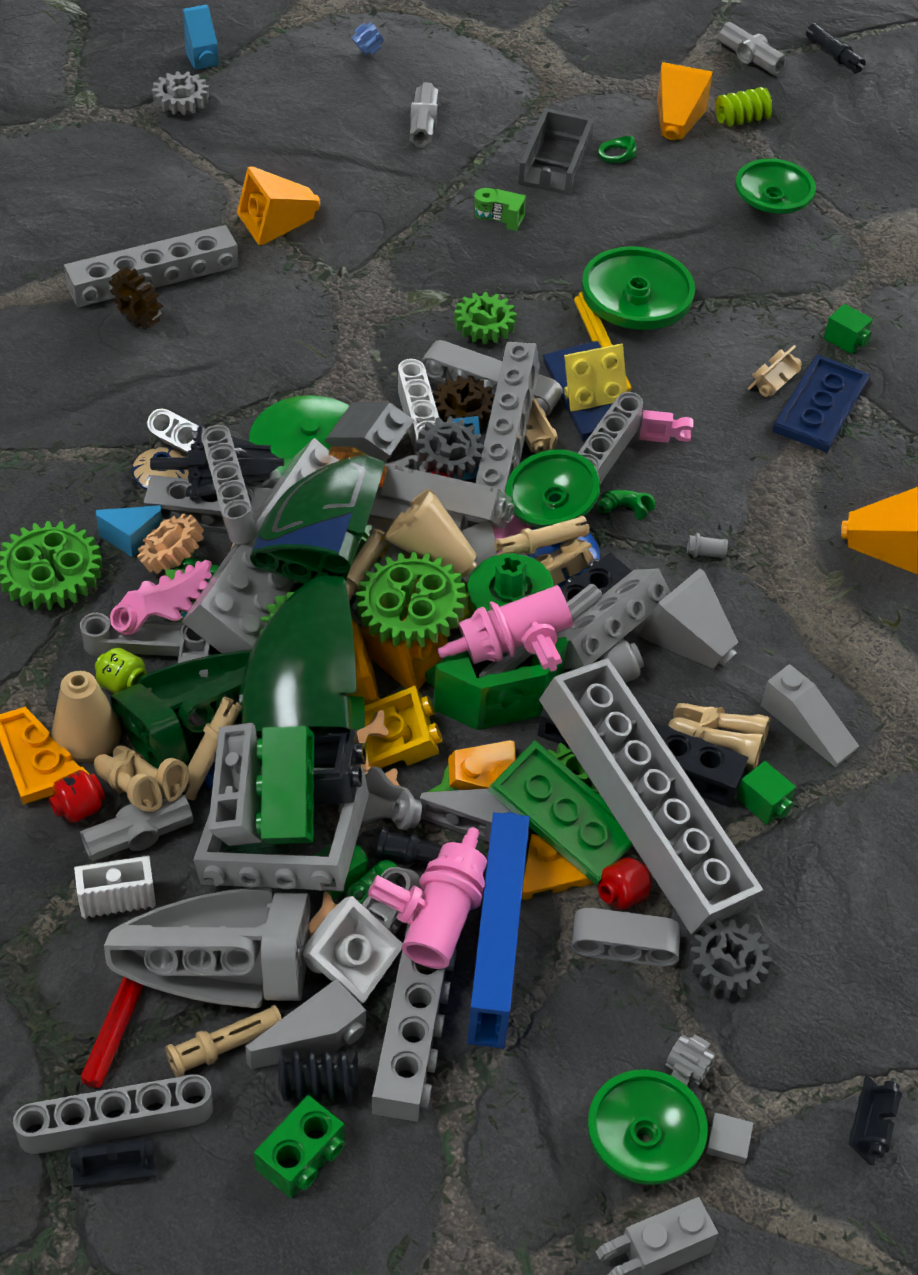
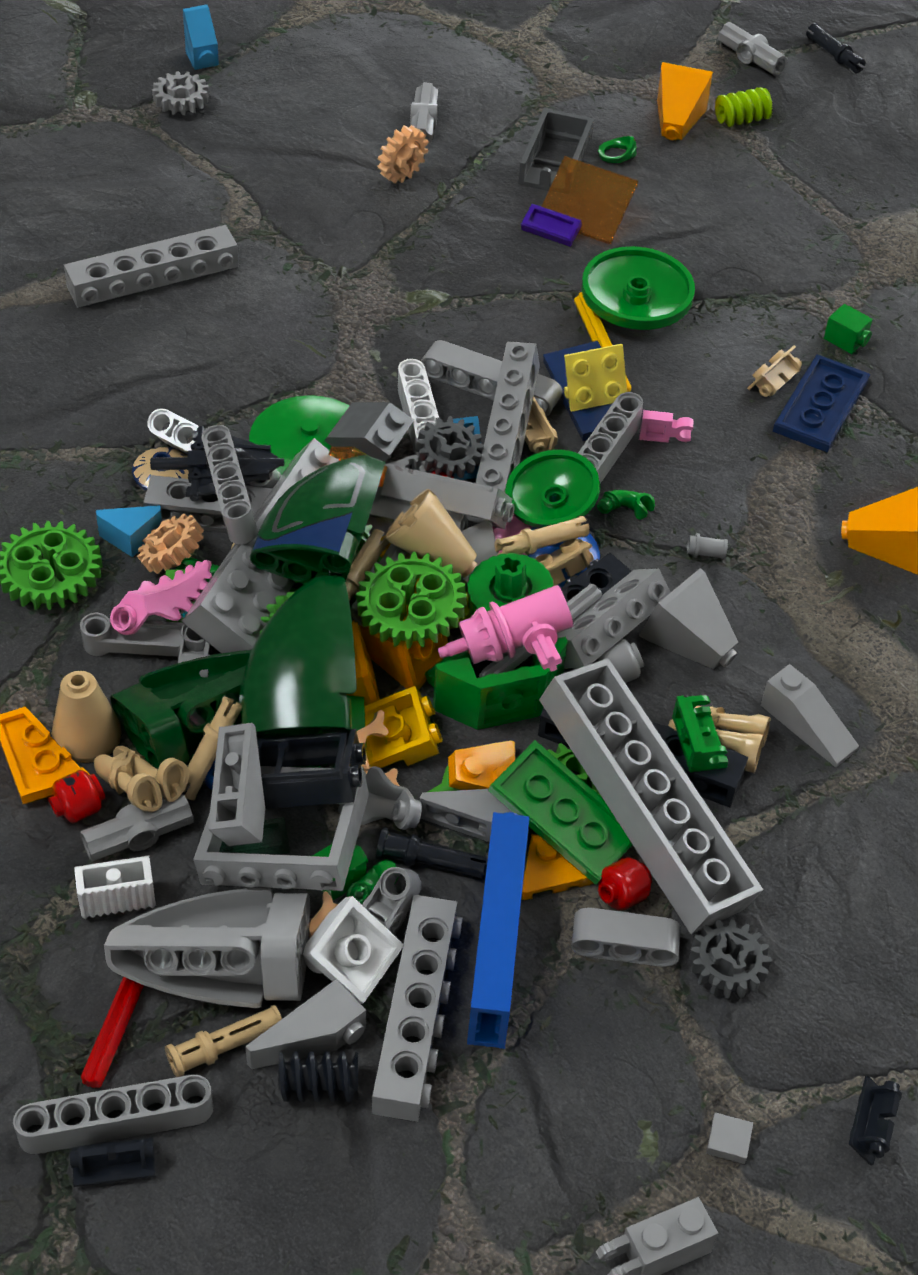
lime head [95,647,147,694] -> none
dark brown gear [109,267,163,330] -> none
light orange slope [237,166,320,245] -> none
green brick [254,1095,345,1199] -> none
green brick [256,726,314,844] -> none
medium blue gear [352,22,385,56] -> none
bright pink piece [368,827,487,969] -> none
dark brown gear [433,376,495,429] -> none
bright green gear [454,292,517,344] -> none
bright green leg [474,188,526,231] -> none
green dish [587,1069,708,1185] -> none
light grey gear [665,1034,716,1086] -> none
green dish [735,158,816,214] -> none
green brick [736,761,796,825] -> none
none -> light nougat gear [377,125,429,184]
none -> dark purple tile [521,204,582,247]
none -> clear orange piece [542,156,639,244]
none -> green hinge [672,695,728,772]

